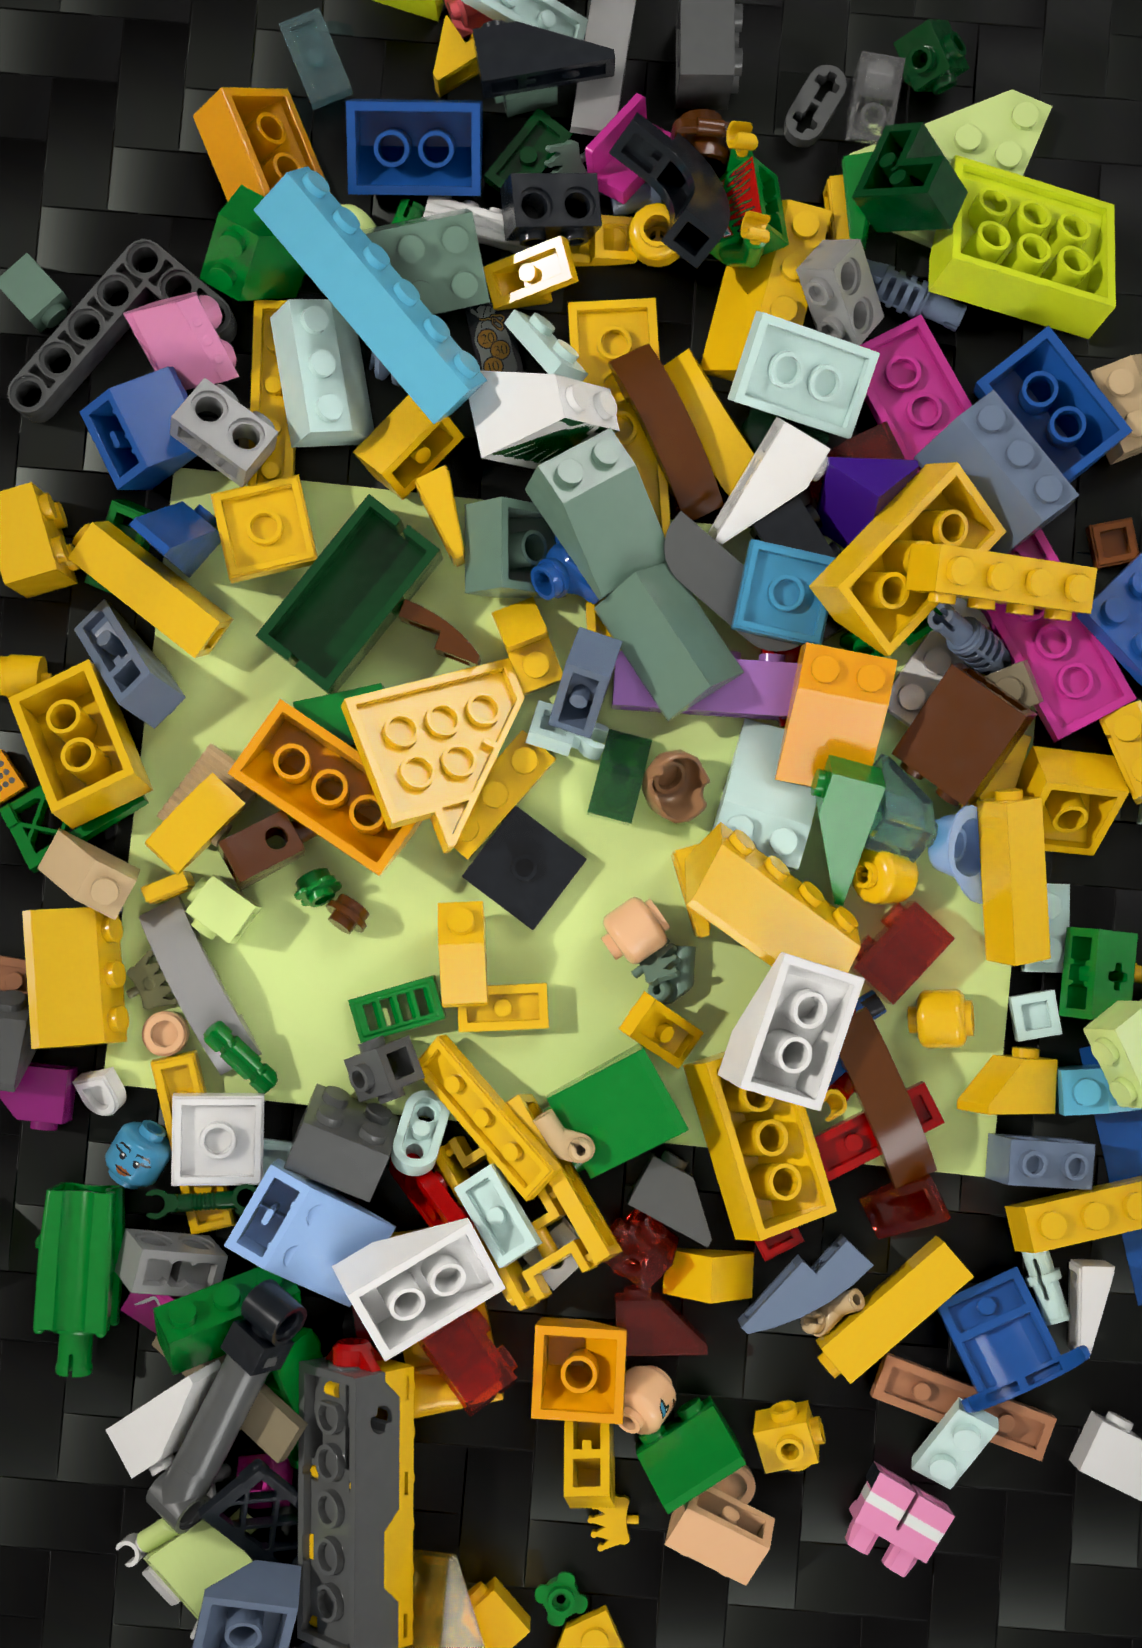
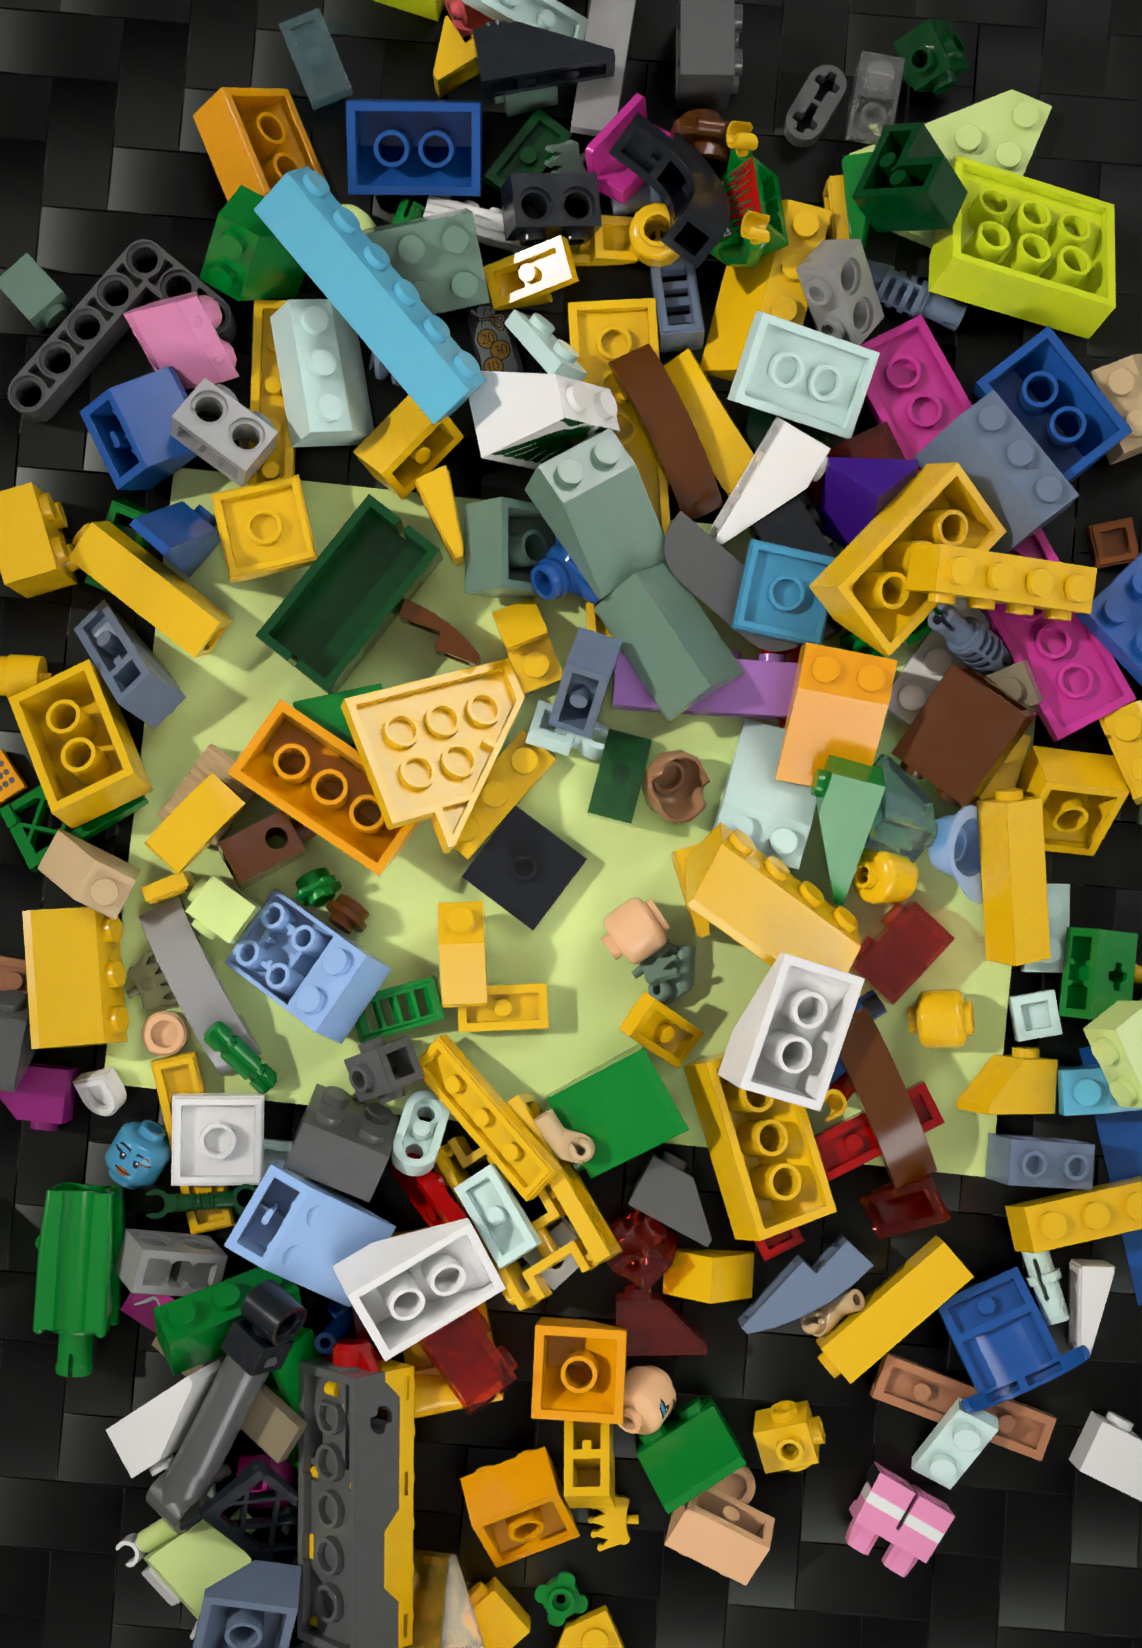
none -> light blue slope [224,889,392,1044]
none -> blue arm [314,1300,354,1355]
none -> light orange slope [460,1446,580,1568]
none -> sand blue slope [650,257,705,353]

